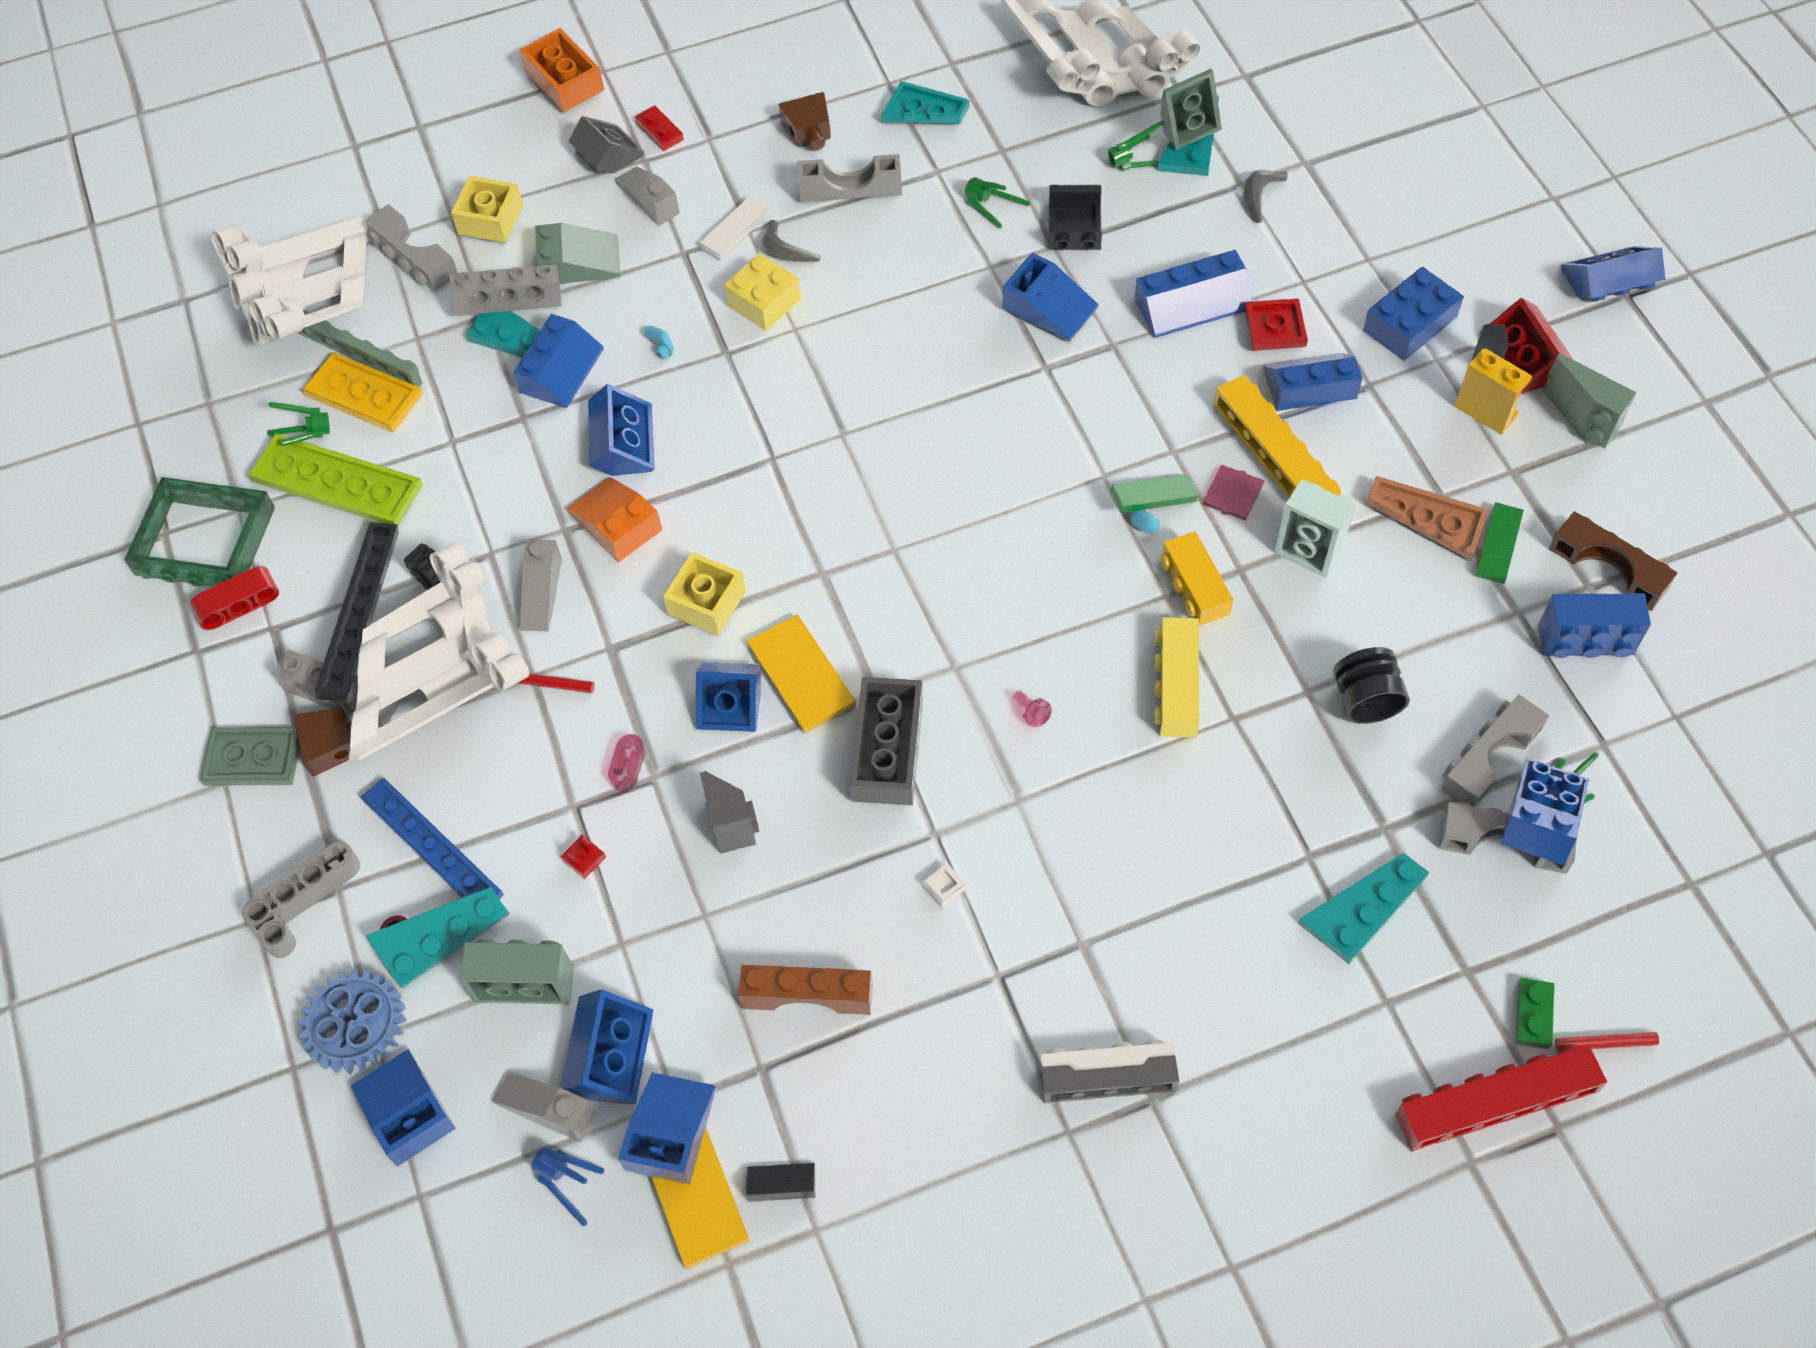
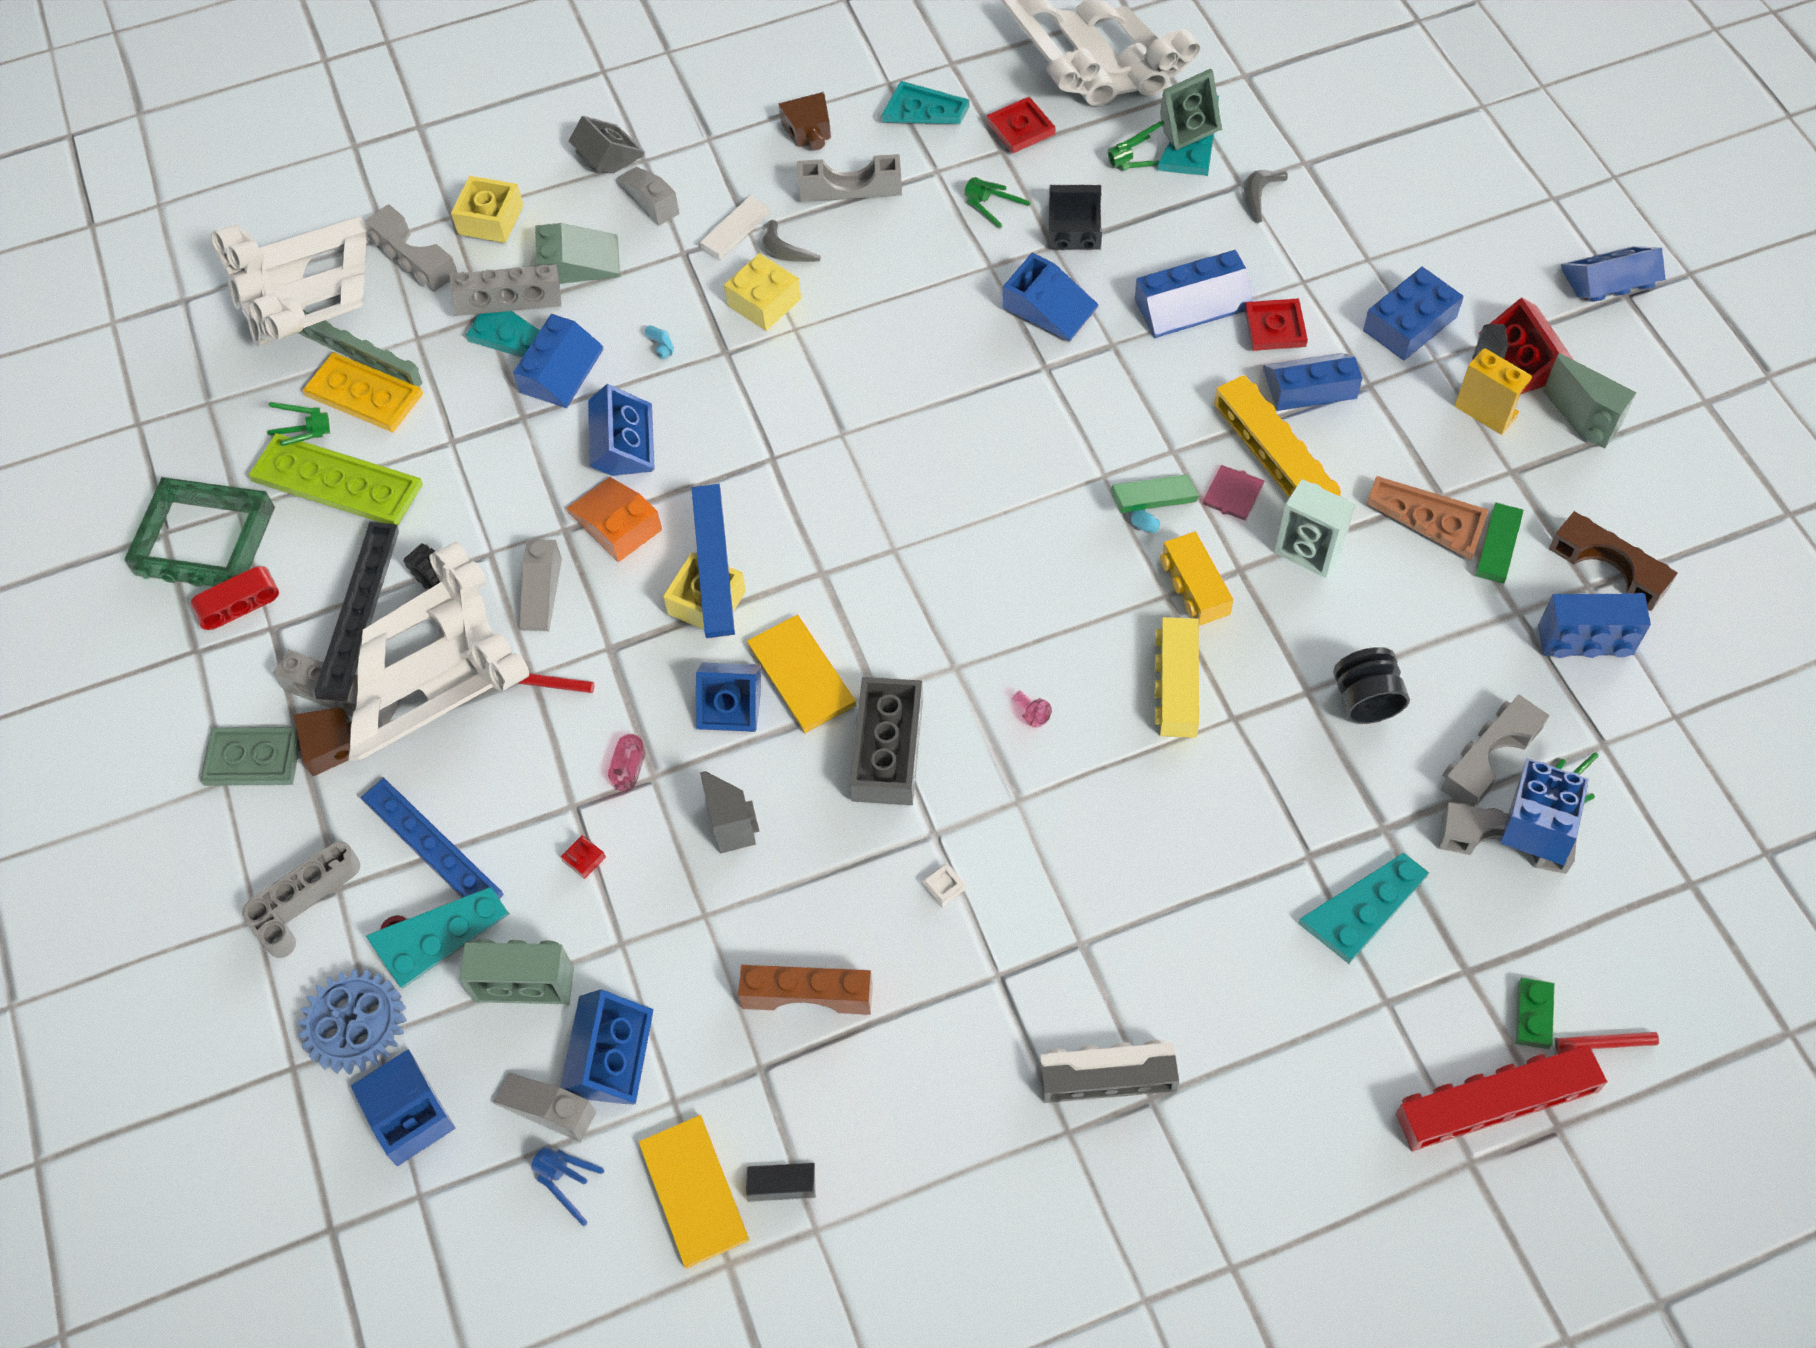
orange brick [519,28,605,113] -> none
blue slope [618,1072,716,1184] -> none
red plate [635,105,684,152] -> none
none -> blue tile [691,484,735,639]
none -> red plate [987,96,1056,154]

